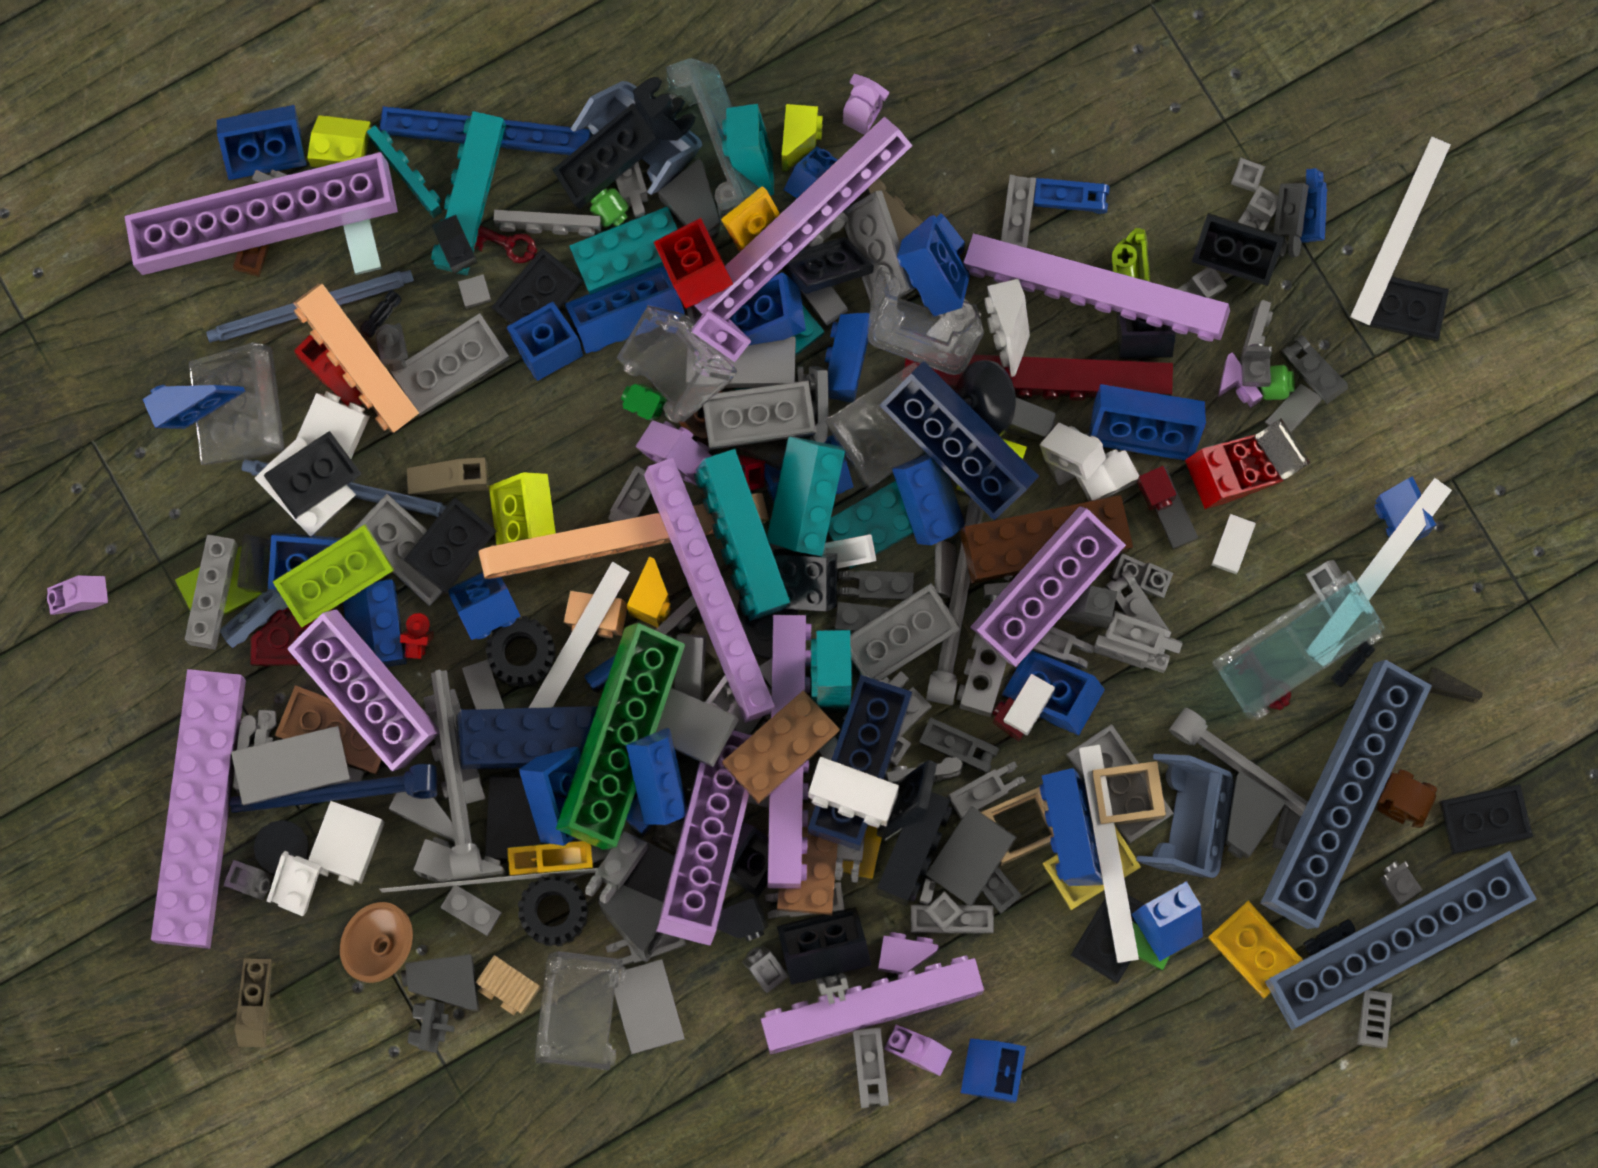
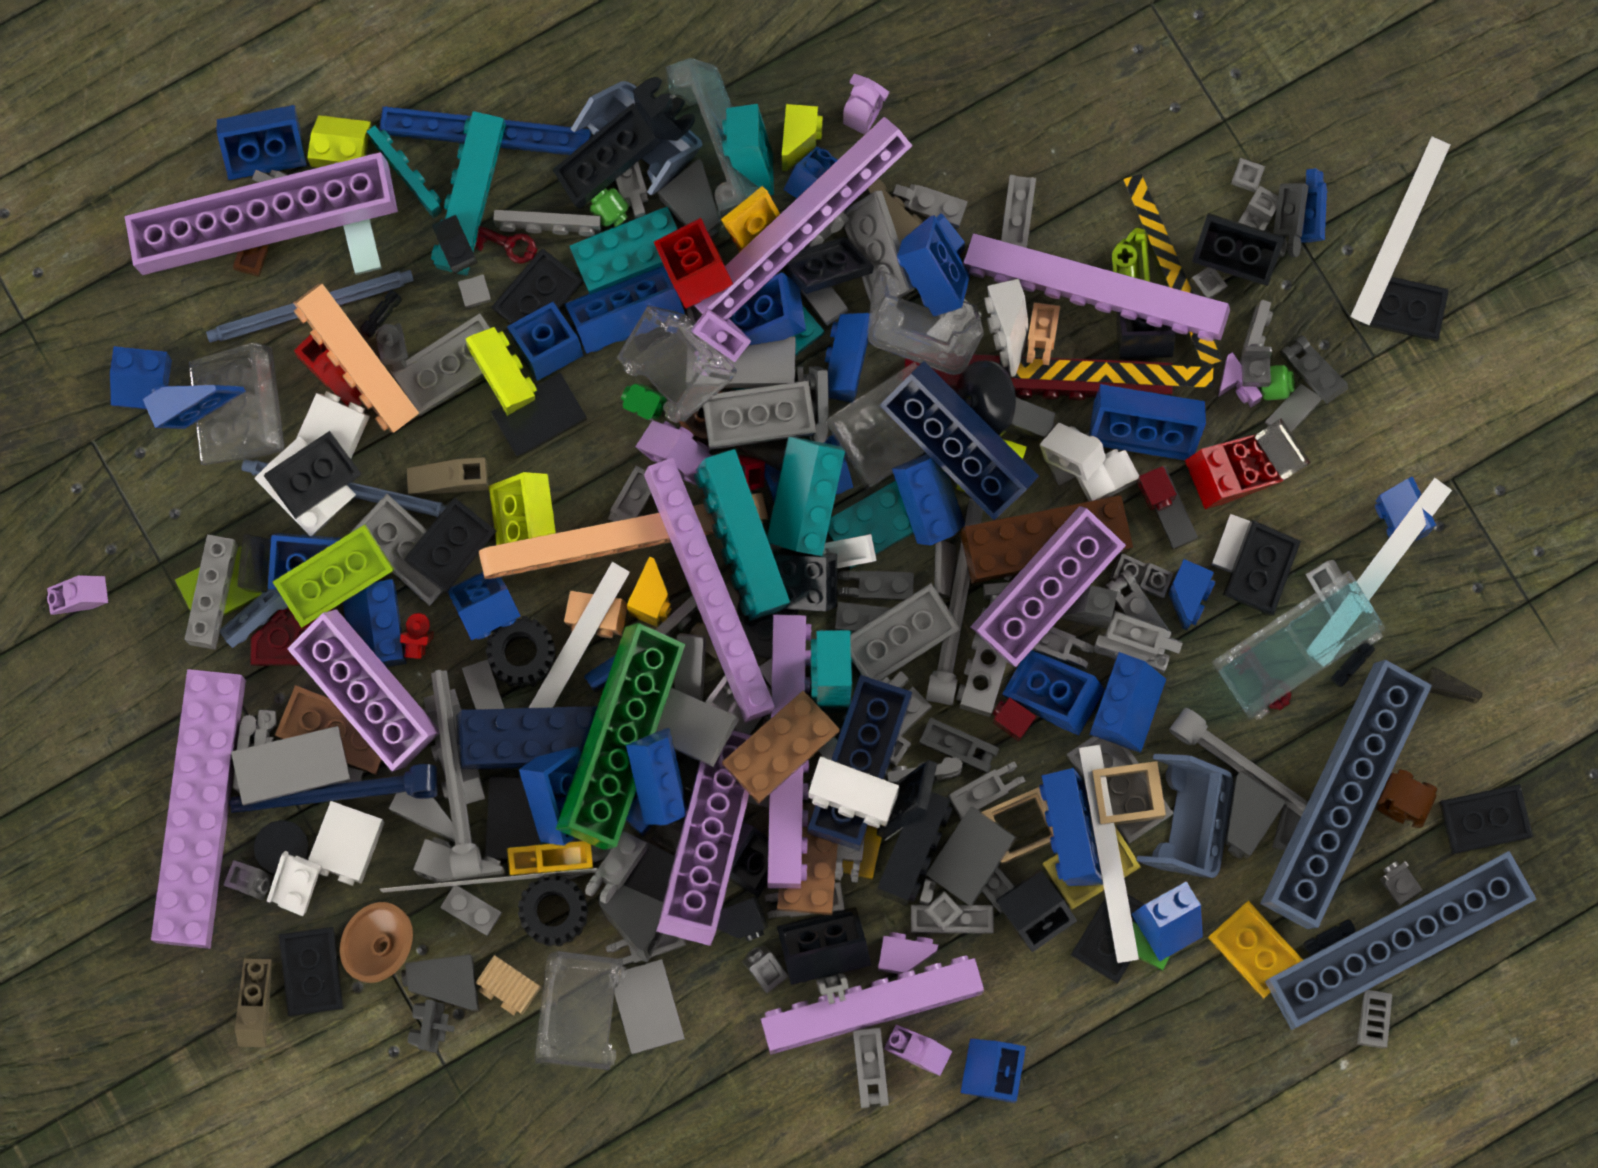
white tile [1004,674,1055,735] -> none
blue plate [1034,178,1110,214] -> none
none -> blue slope [110,346,172,409]
none -> black tile [279,927,344,1017]
none -> neon yellow slope [465,327,537,416]
none -> black tile [491,372,587,459]
none -> light grey hinge [893,184,968,228]
none -> black slope [995,869,1077,952]
none -> sticker [999,358,1213,388]
none -> light nougat hinge [1026,302,1060,365]
none -> blue slope [1089,652,1166,753]
none -> sticker [1123,174,1222,366]
none -> blue slope [1168,559,1215,630]
none -> black tile [1223,520,1301,616]

